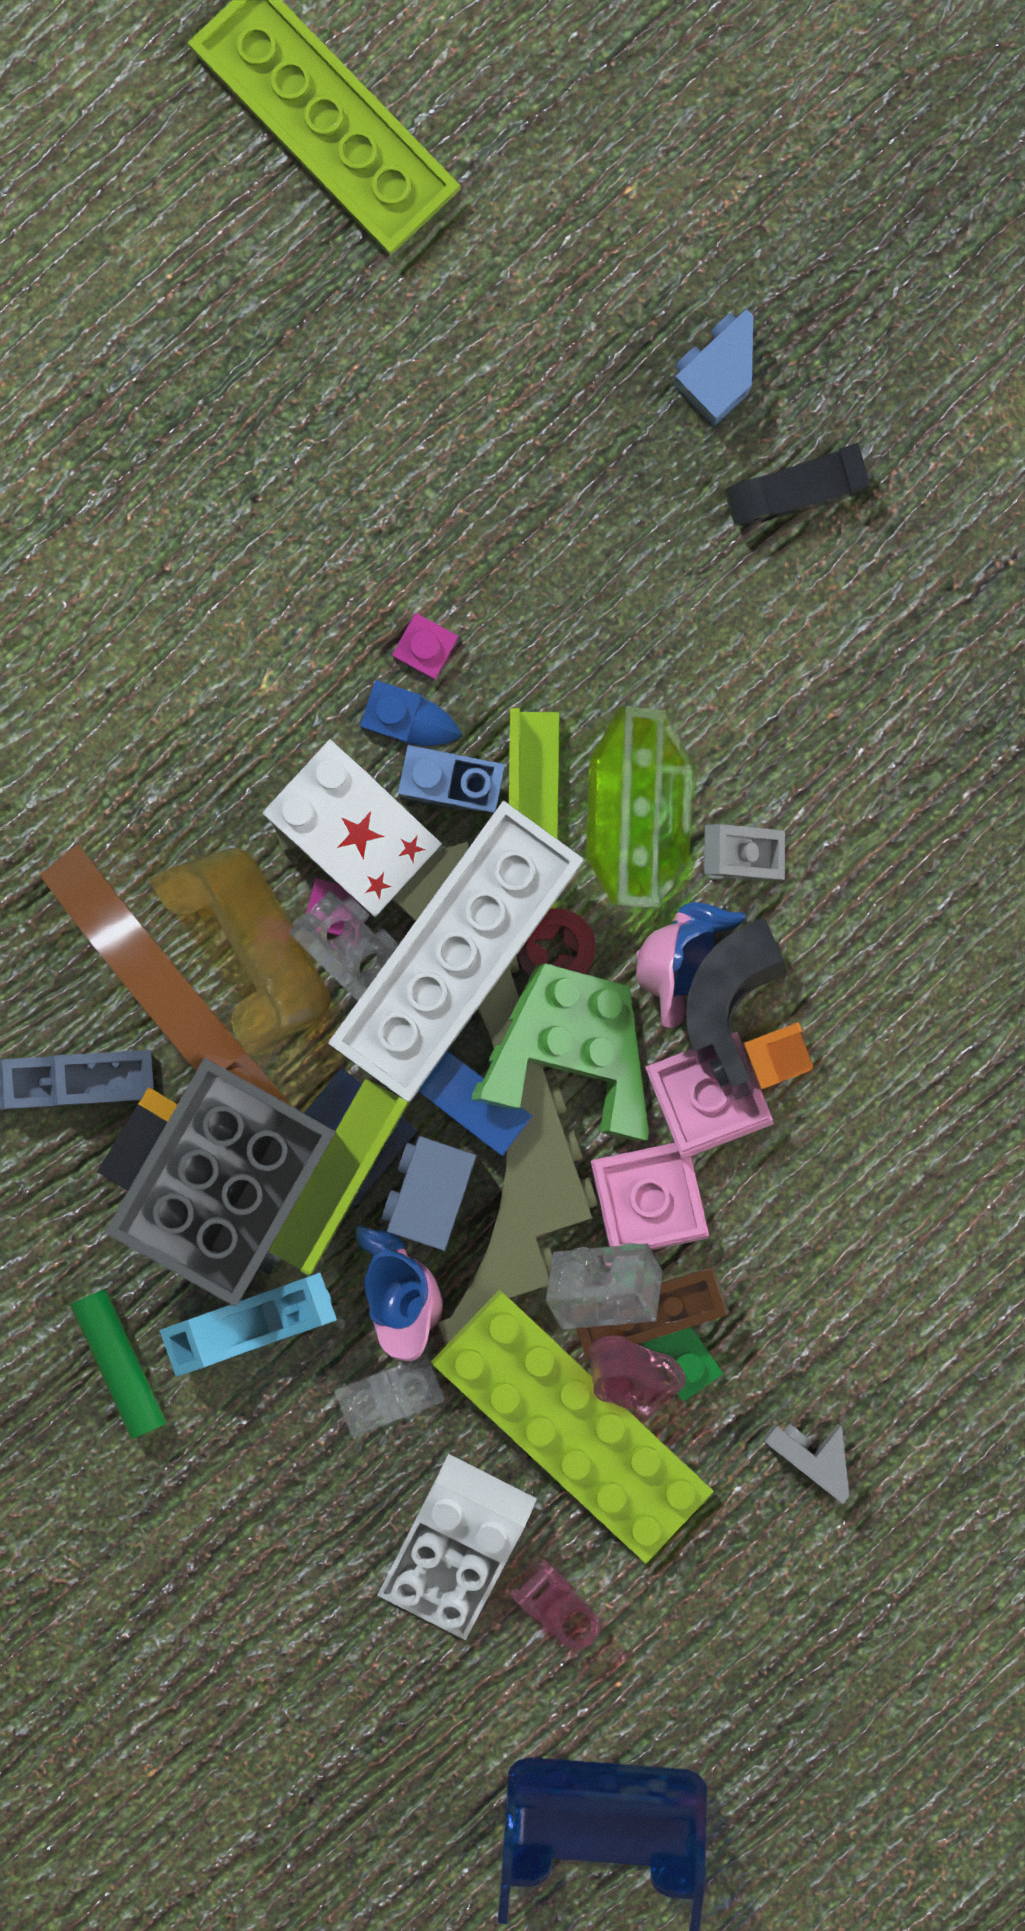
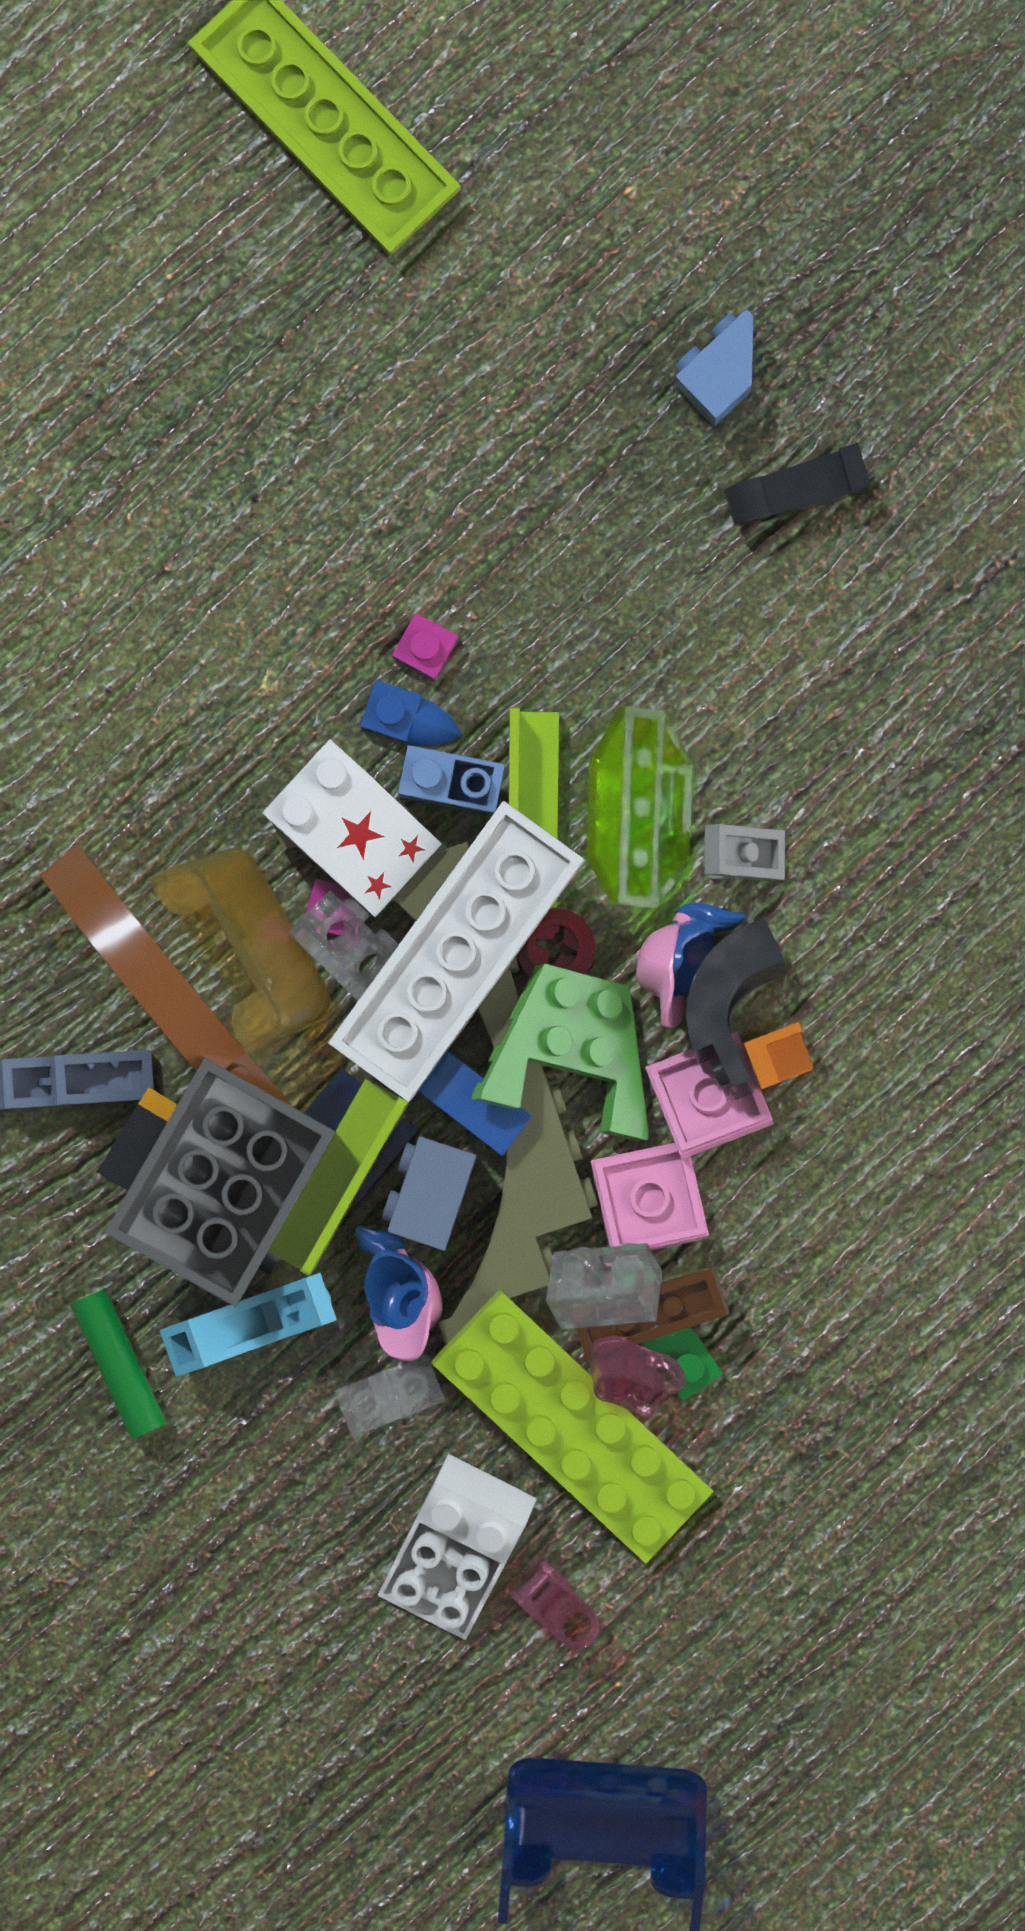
light grey slope [762,1423,849,1504] -> none

